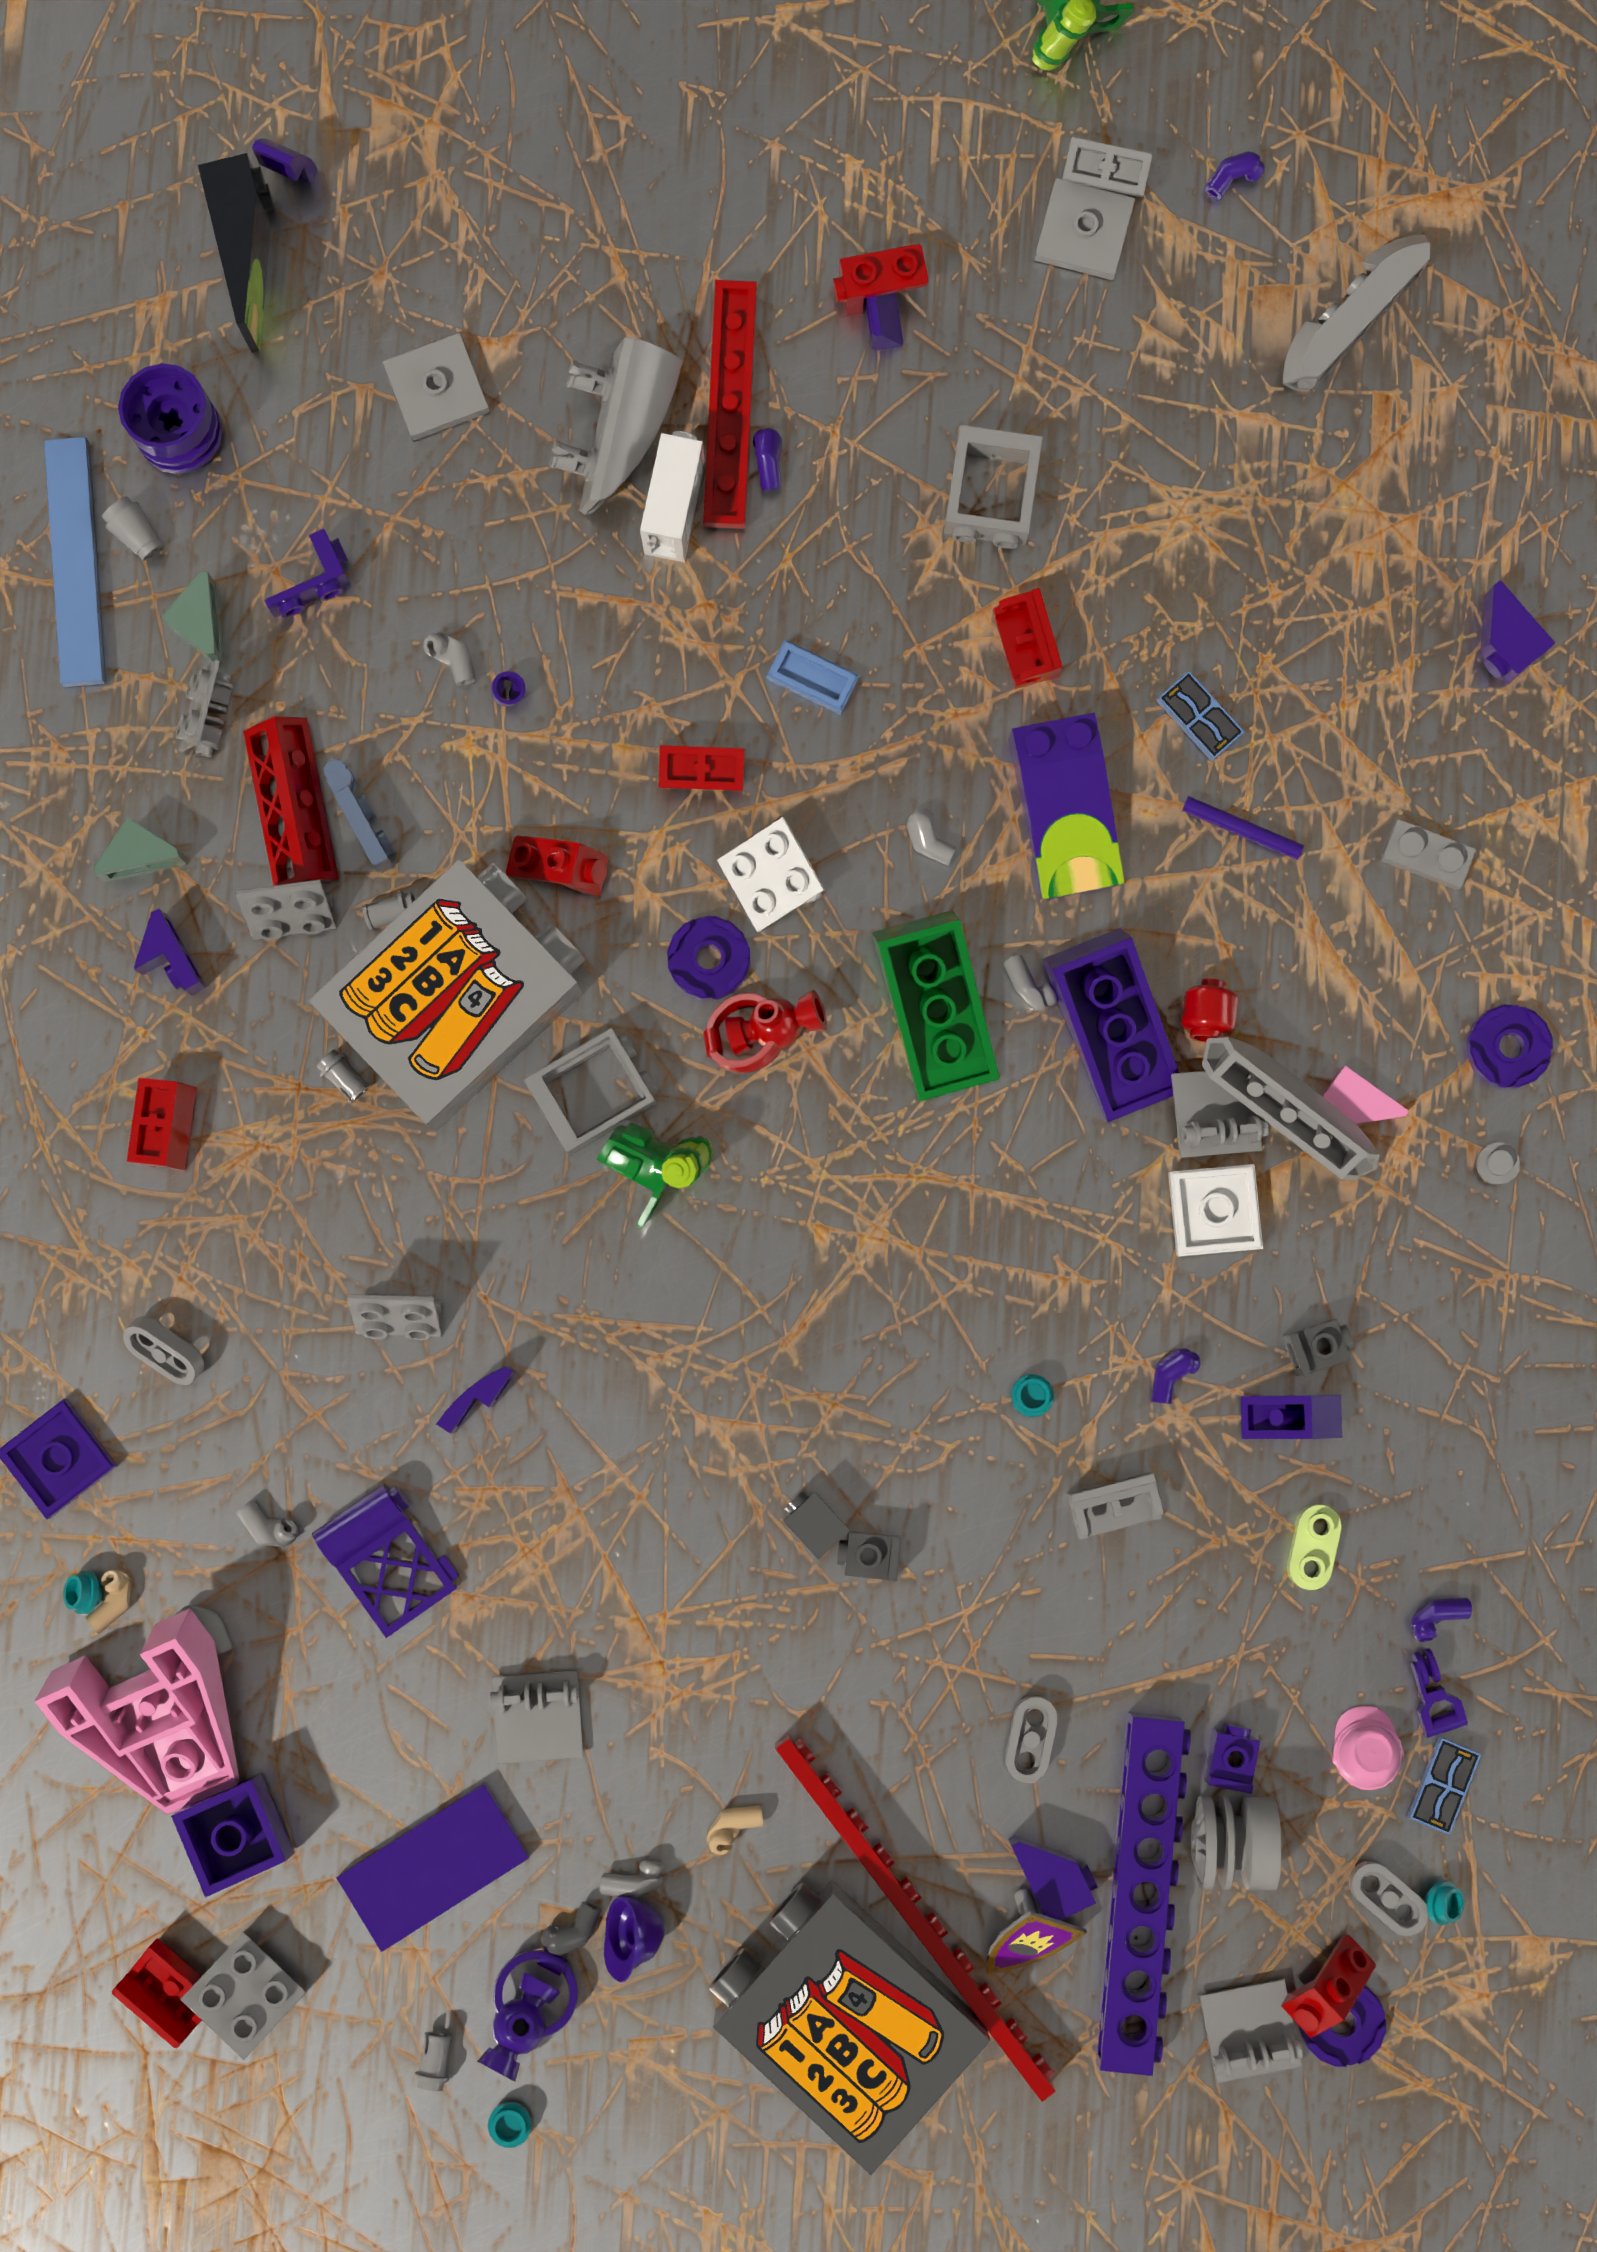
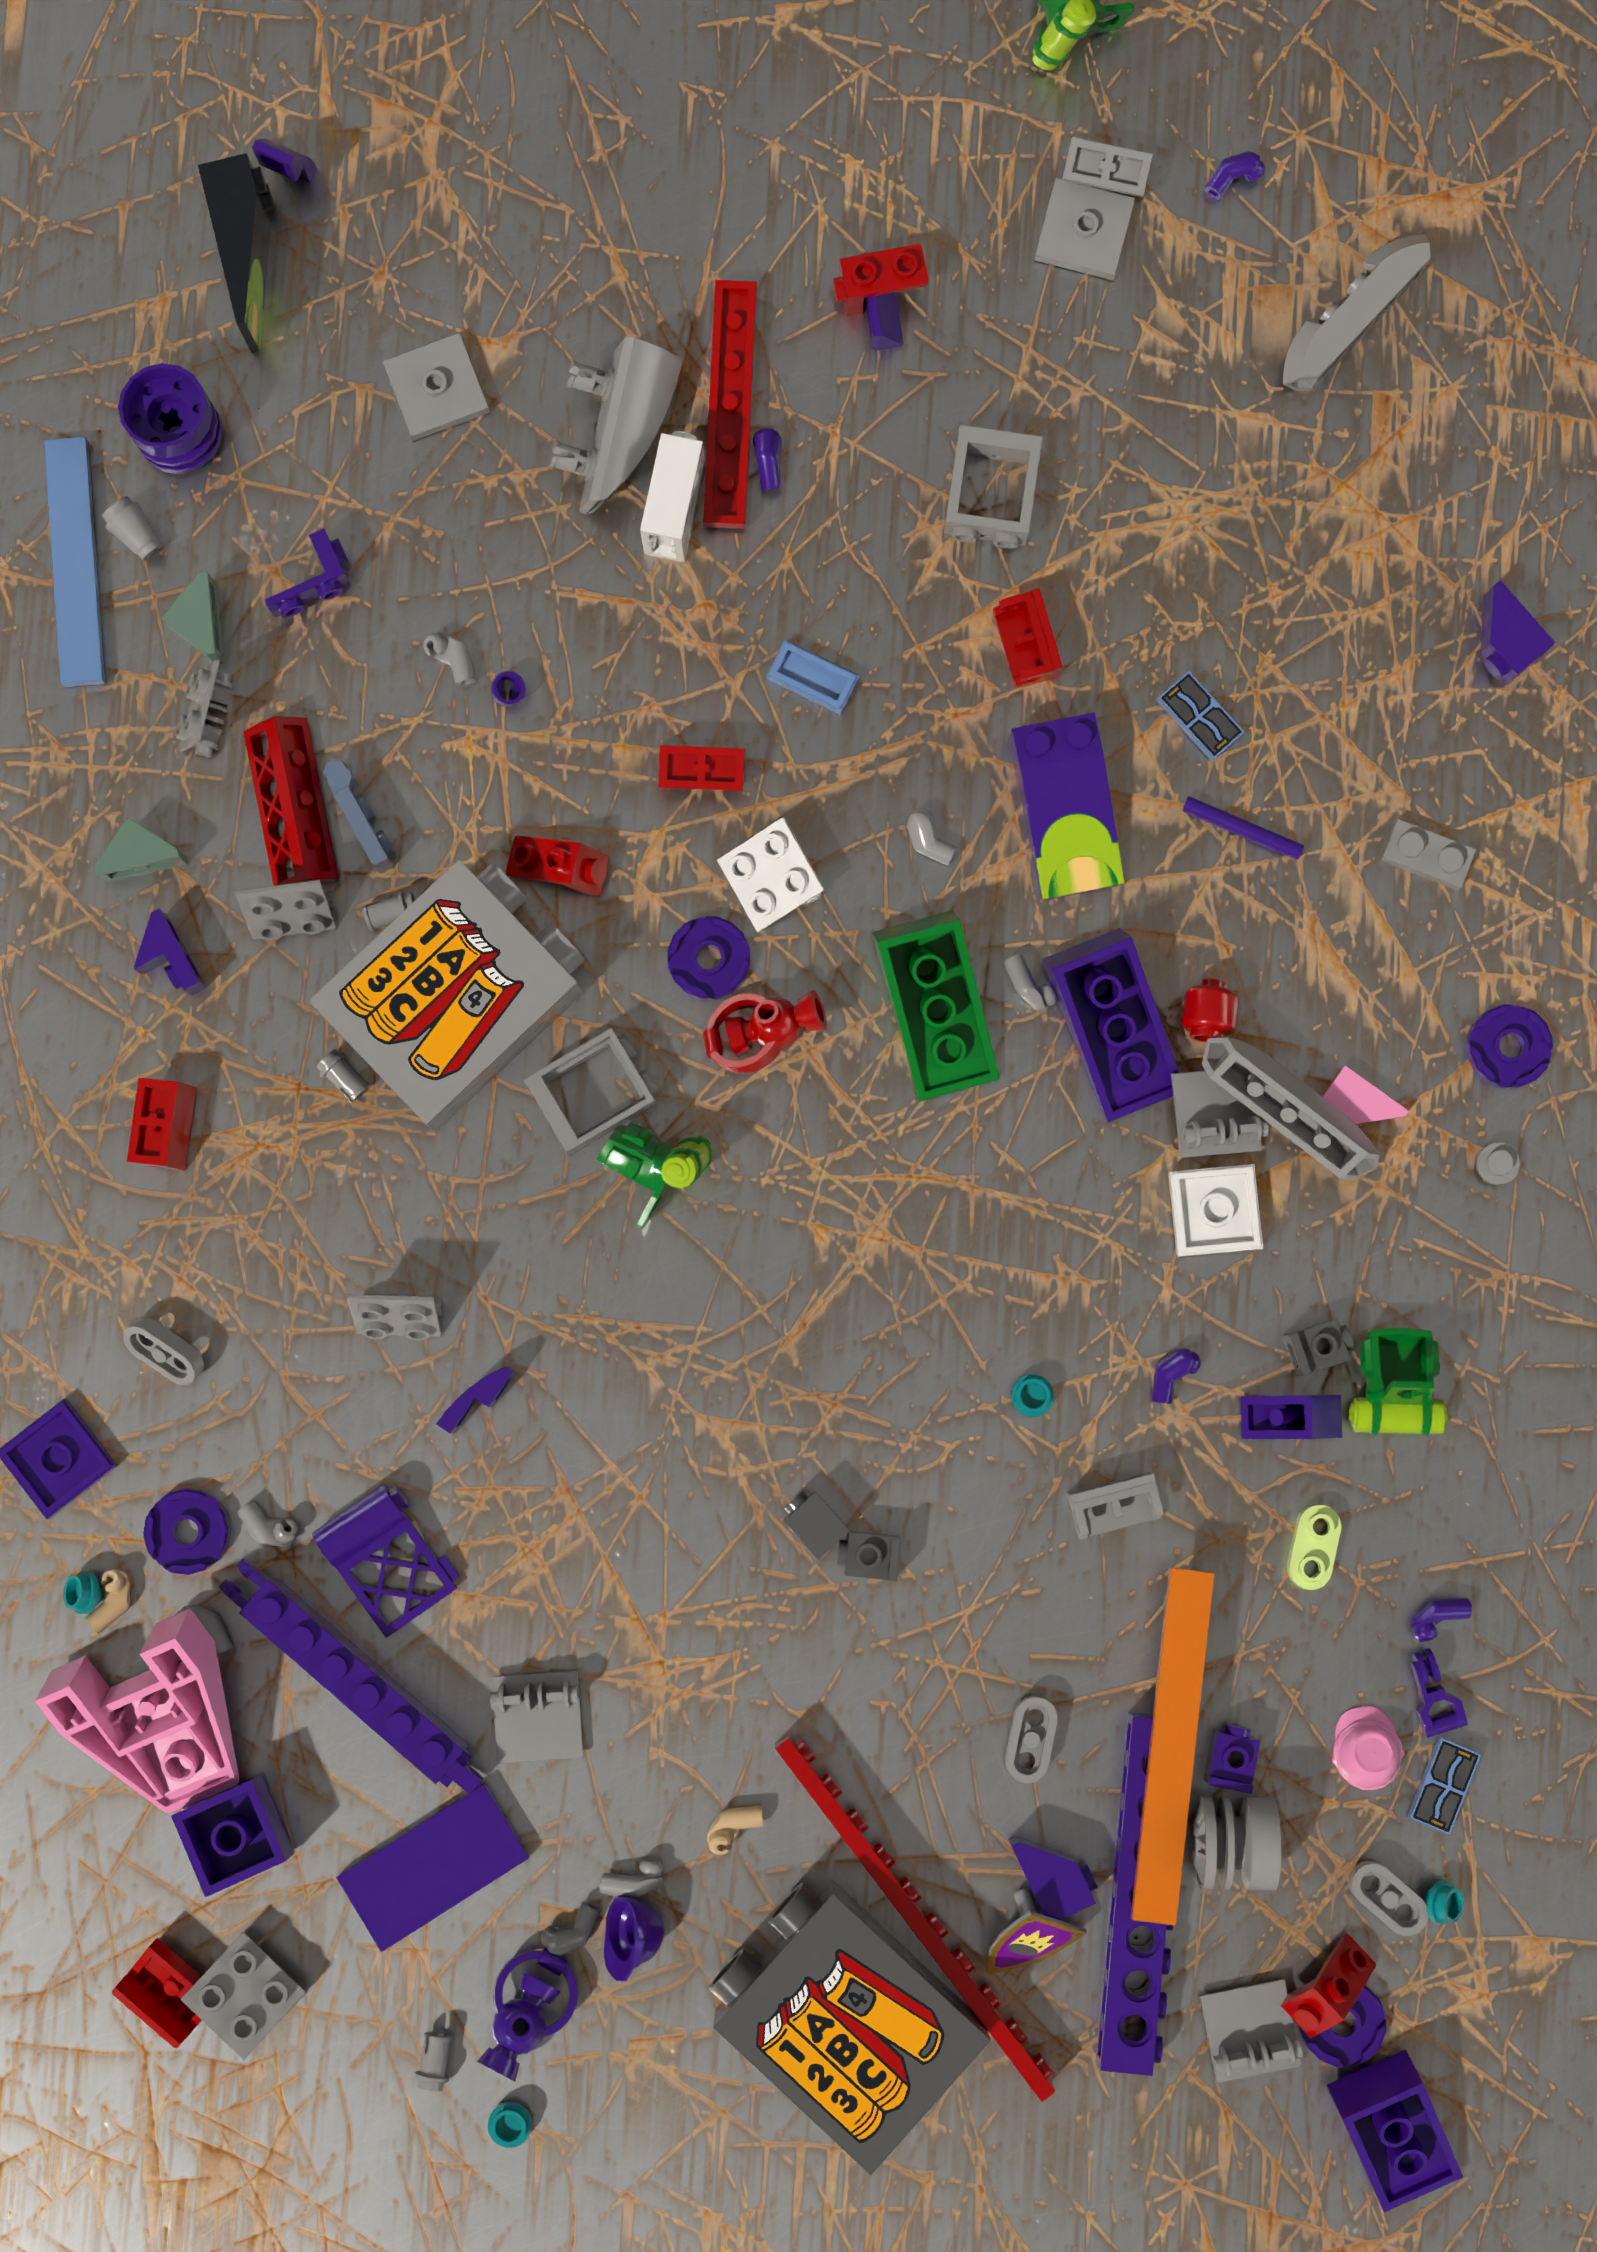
none -> dark purple tile [143,1488,232,1575]
none -> dark purple hinge [219,1558,484,1795]
none -> orange tile [1131,1567,1215,1926]
none -> dark purple slope [1326,2049,1463,2212]
none -> green piece [1349,1328,1448,1436]

